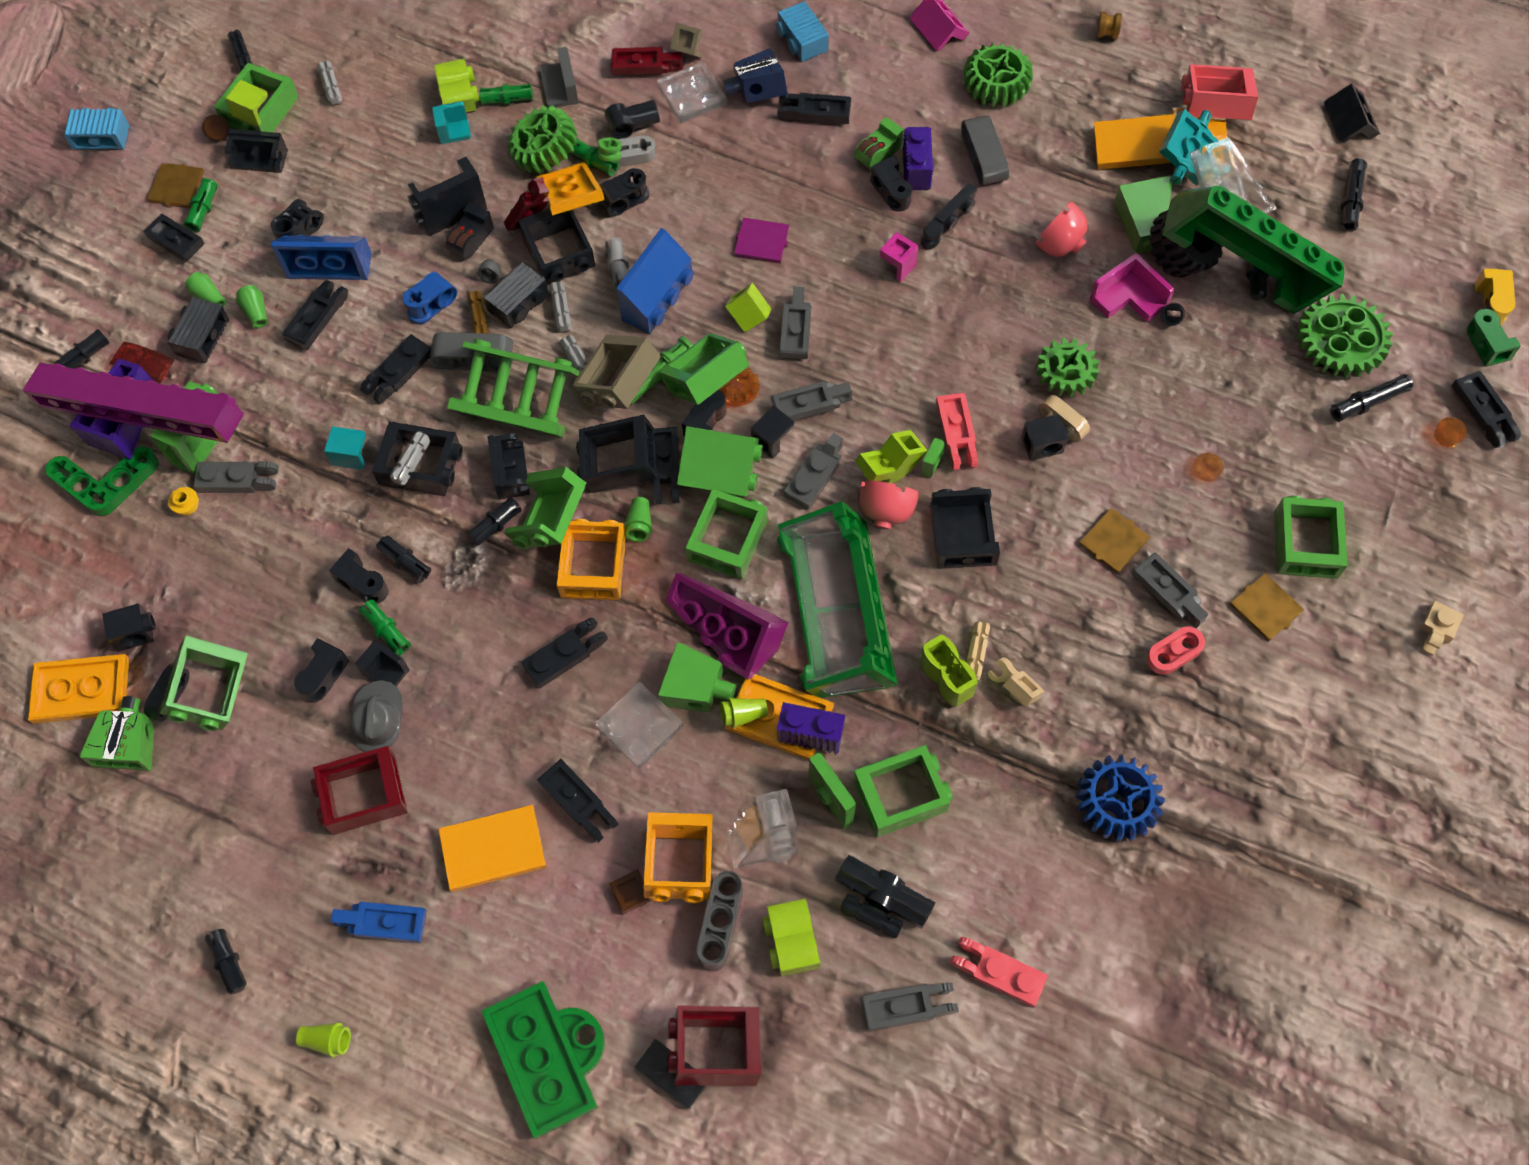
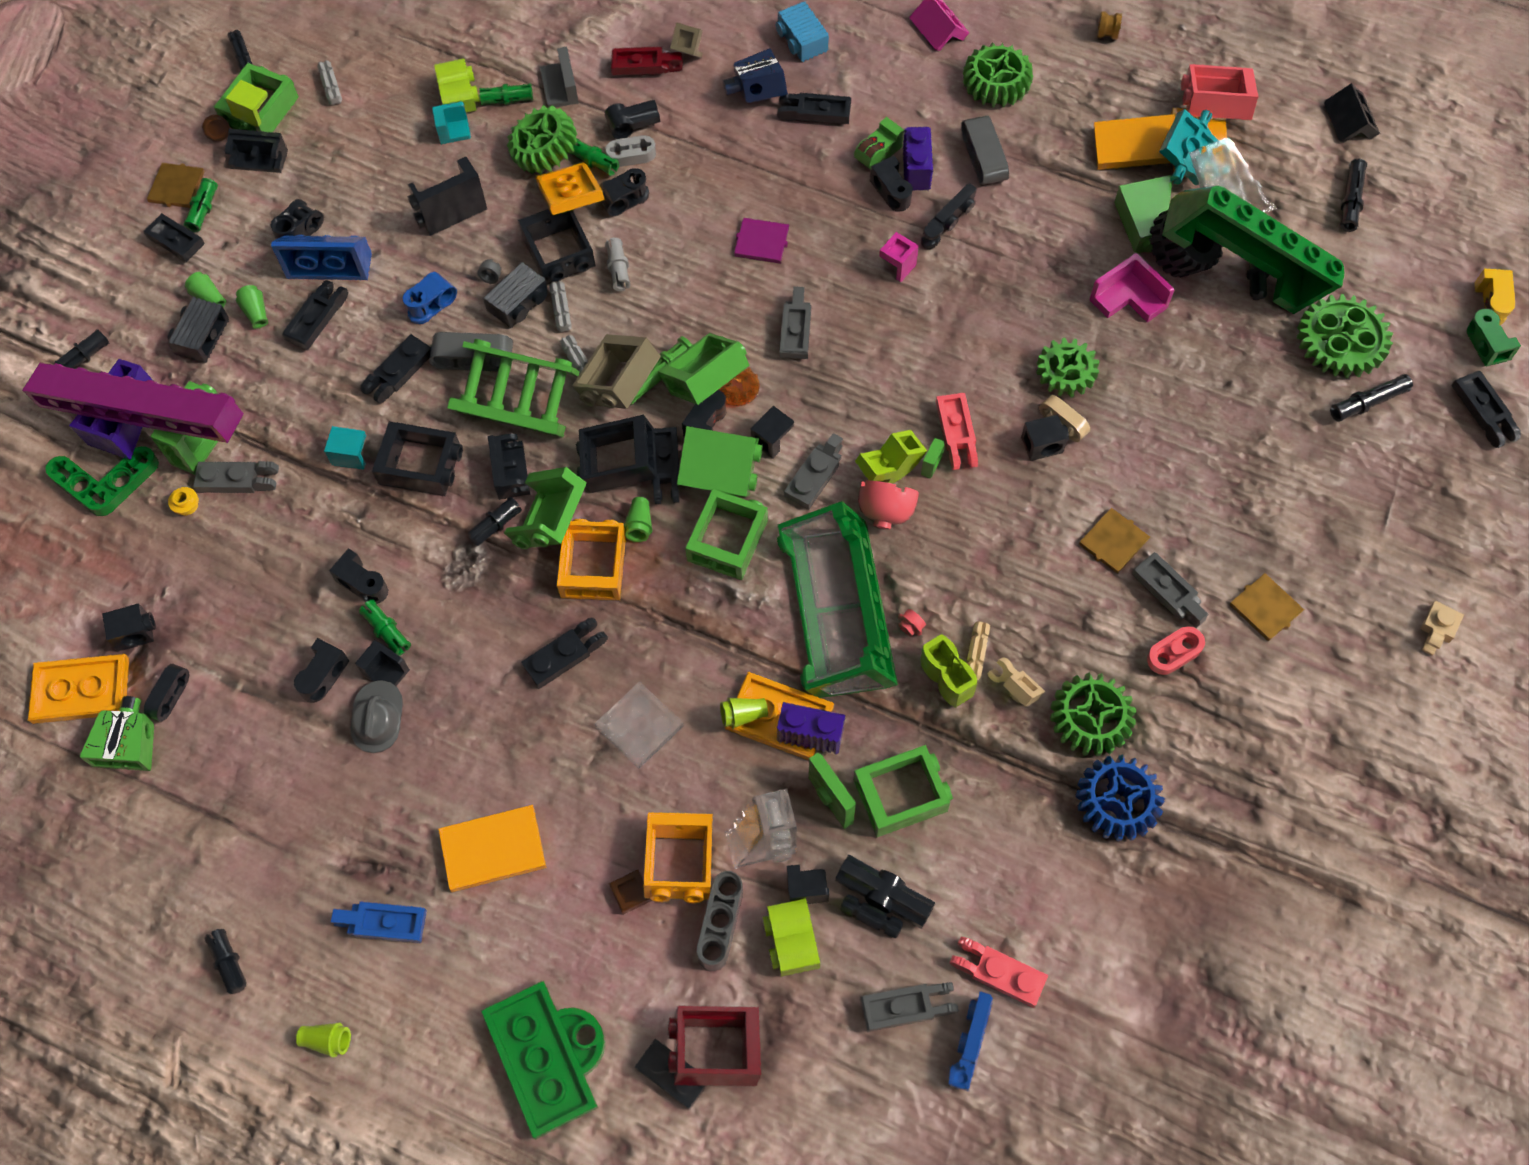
dark azure brick [64,108,129,149] -> none
clear red slope [109,341,174,384] -> none
bright green window [160,636,248,731] -> none
dark red window [311,745,408,835] -> none
black axle [376,536,432,583] -> none
light grey axle [390,431,430,486] -> none
black leg [445,202,494,259] -> none
pearl gold axle [467,290,489,334] -> none
dark red hinge [504,177,549,231] -> none
black hinge [537,759,618,843] -> none
bright green bush [598,137,622,162] -> none
blue slope [616,228,694,334] -> none
clear plate [657,62,727,123] -> none
bright green torso [658,642,736,712] -> none
magenta wedge [666,573,789,679] -> none
lime panel [725,282,771,332] -> none
dark grey hinge [771,380,852,421] -> none
black panel [930,487,1000,569] -> none
coral cylinder [1034,201,1088,257] -> none
black hinge [1161,302,1185,326] -> none
clear orange tile [1193,452,1224,482] -> none
bright green window [1275,496,1347,579] -> none
clear orange tile [1434,417,1467,447] -> none
none -> black panel [787,865,829,904]
none -> coral plate [898,609,926,637]
none -> blue hinge [949,991,993,1092]
none -> bright green gear [1050,672,1136,757]

